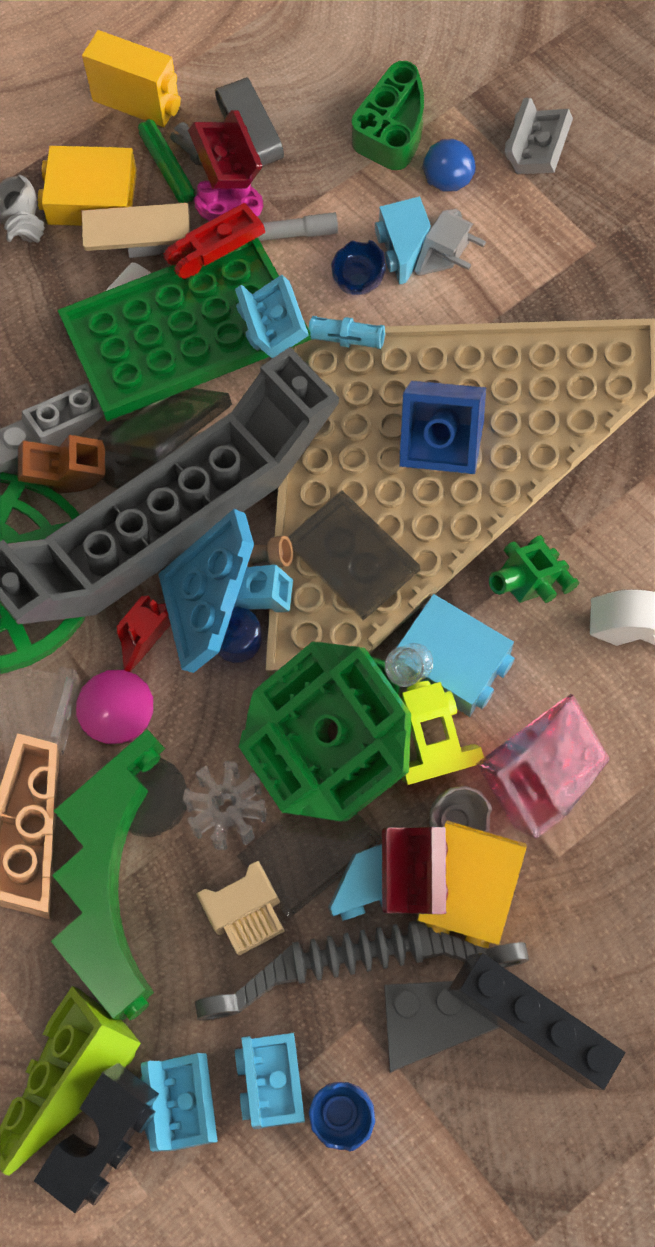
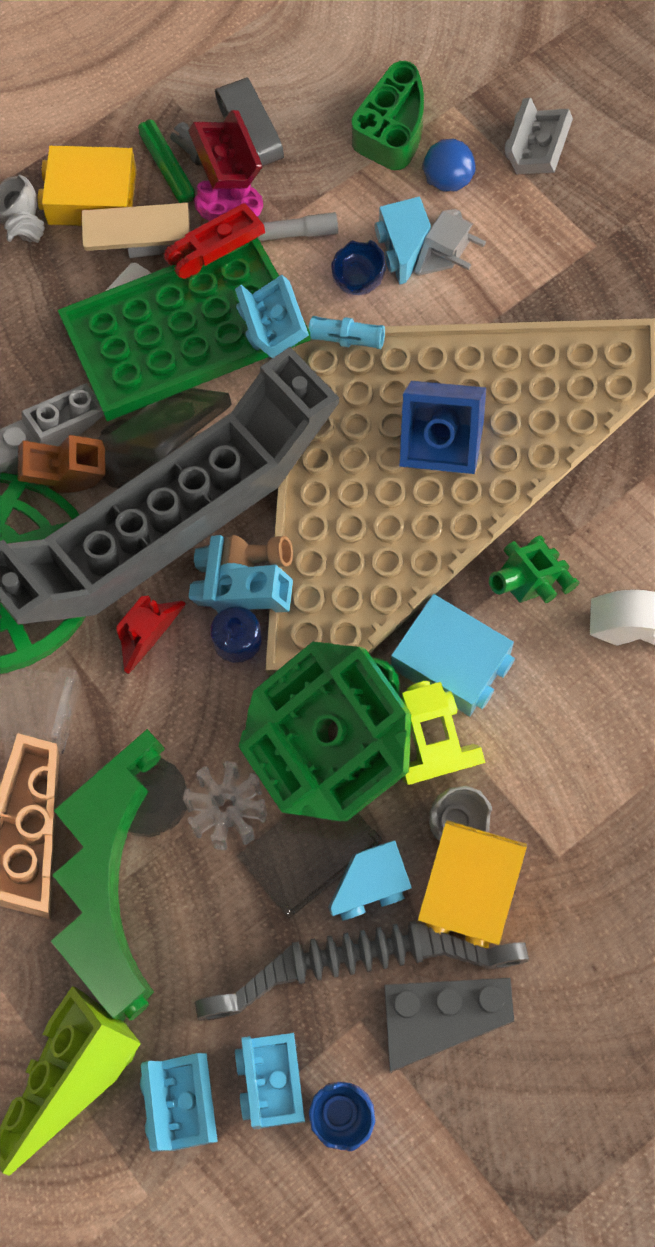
black arch [34,1063,159,1213] -> none
dark pink dish [76,670,153,744] -> none
yellow brick [82,30,181,127] -> none
dark azure plate [158,509,254,673] -> none
tan piece [196,861,285,956] -> none
clear smoke tile [288,490,421,621] -> none
dark red bracket [382,827,448,914] -> none
clear wheel [385,643,433,687] -> none
black brick [448,953,626,1090] -> none
clear pink slope [476,694,610,839] -> none

